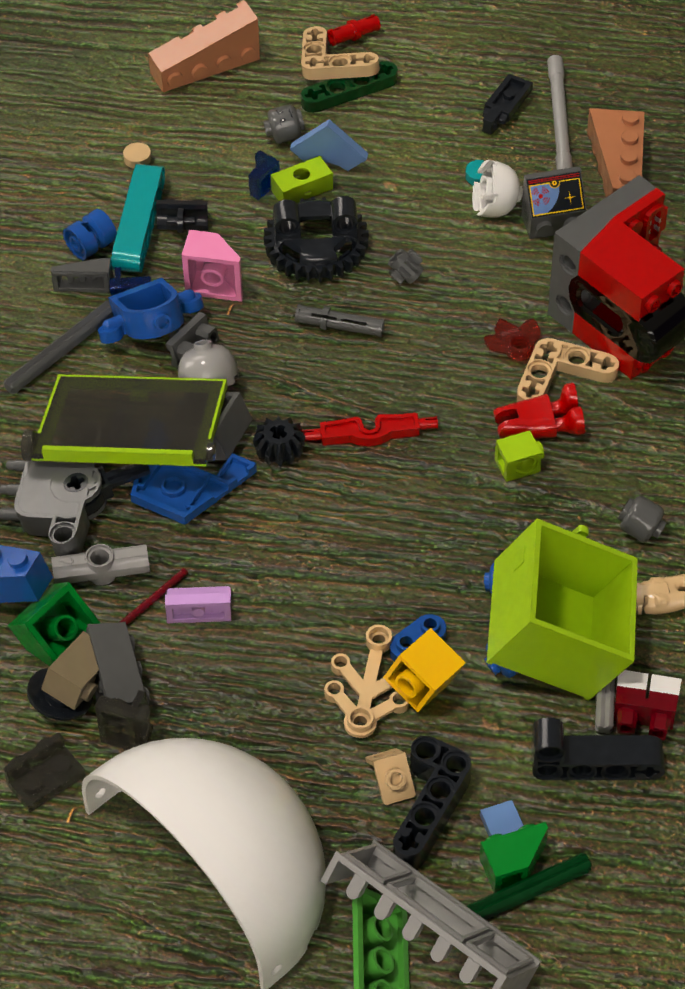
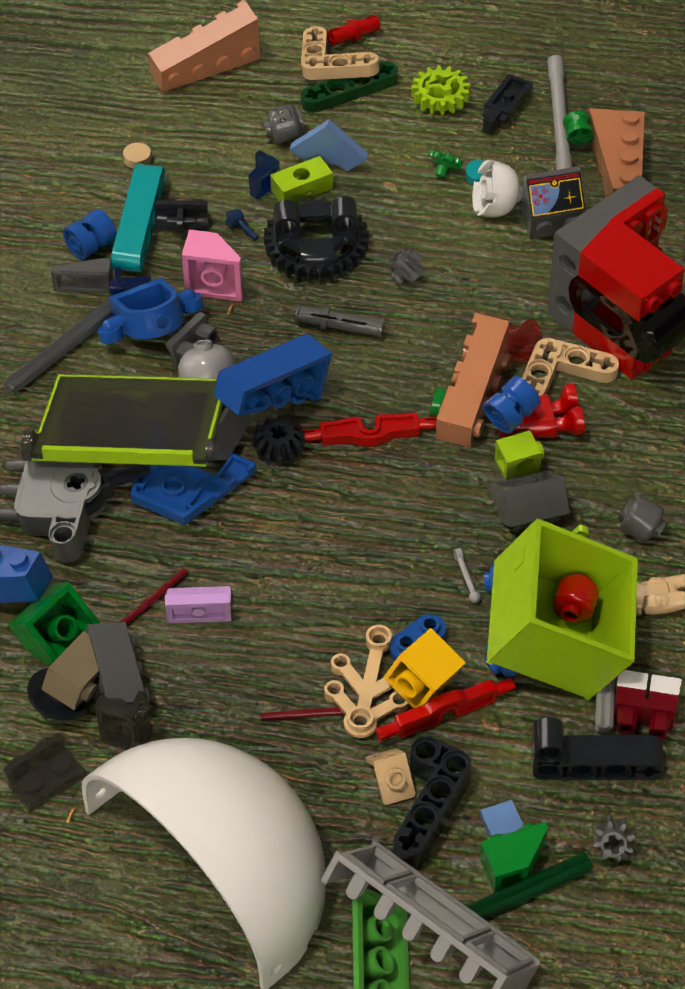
light grey piece [51,544,150,585] -> none
none -> blue wedge [214,333,332,416]
none -> dark blue hand [225,209,259,241]
none -> dark red axle [261,704,377,721]
none -> red piece [375,677,516,741]
none -> lime gear [411,65,470,115]
none -> green plant [428,150,463,178]
none -> green tile [429,387,446,417]
none -> nougat wedge [436,313,511,448]
none -> light grey hinge [454,548,481,604]
none -> blue wheel [483,376,541,434]
none -> dark grey slope [488,471,570,530]
none -> red head [553,574,599,623]
none -> green wheel [563,111,594,145]
none -> dark grey gear [593,815,636,862]

